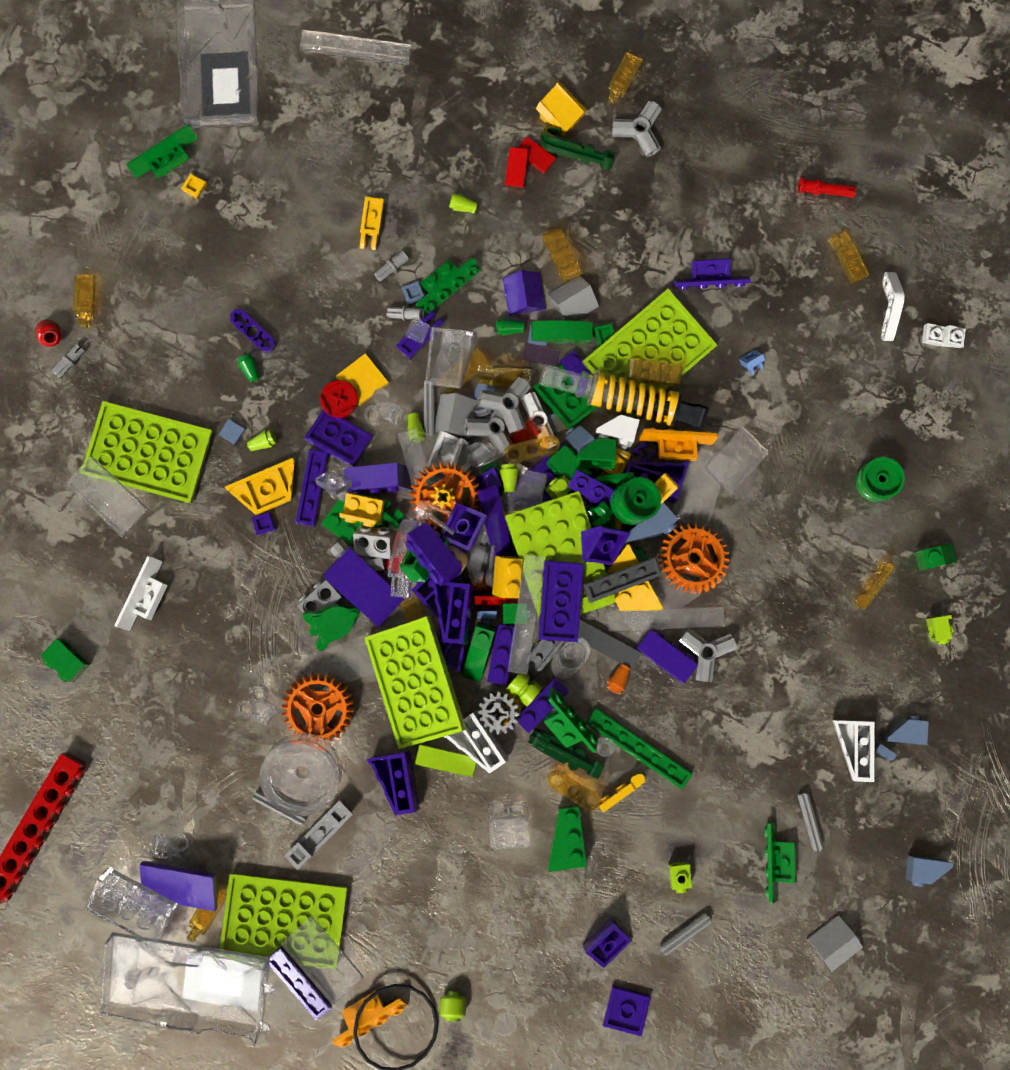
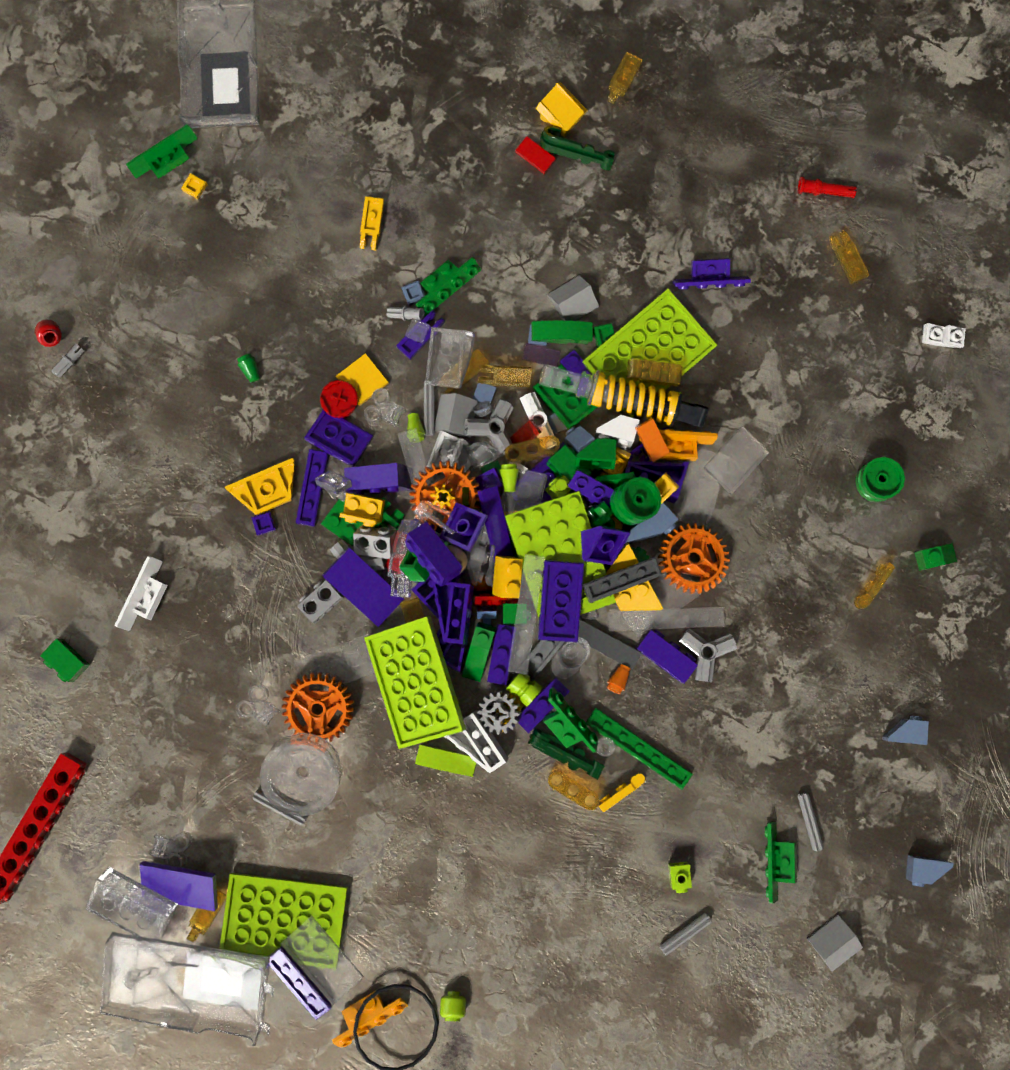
clear tile [65,456,148,537] -> none
clear yellow hinge [73,275,96,328] -> none
lime plate [81,401,213,504] -> none
sand blue tile [219,419,246,445] -> none
dark purple beam [230,309,276,353] -> none
lime cone [247,429,277,451] -> none
light grey slope [285,800,353,870] -> none
clear tile [300,30,412,65] -> none
green tile [302,603,359,651] -> none
dark purple wedge [367,751,420,815] -> none
light grey axle [374,250,409,281] -> none
lime cone [449,192,478,213] -> none
light grey piece [477,377,531,434] -> none
clear bracket [488,802,529,850] -> none
green cone [496,317,524,336] -> none
dark purple slope [503,270,546,316] -> none
red tile [505,147,529,188] -> none
clear yellow beam [542,227,582,283] -> none
green wedge [547,804,587,872] -> none
dark purple slope [583,918,632,968] -> none
dark purple tile [602,985,651,1037] -> none
light grey piece [612,101,662,157] -> none
medium blue tile [739,350,765,374] -> none
white wedge [832,720,874,782] -> none
sand blue tile [874,743,897,761] -> none
white beam [881,272,904,341] -> none
lime brick [926,615,953,645] -> none
none -> orange tile [635,418,670,462]

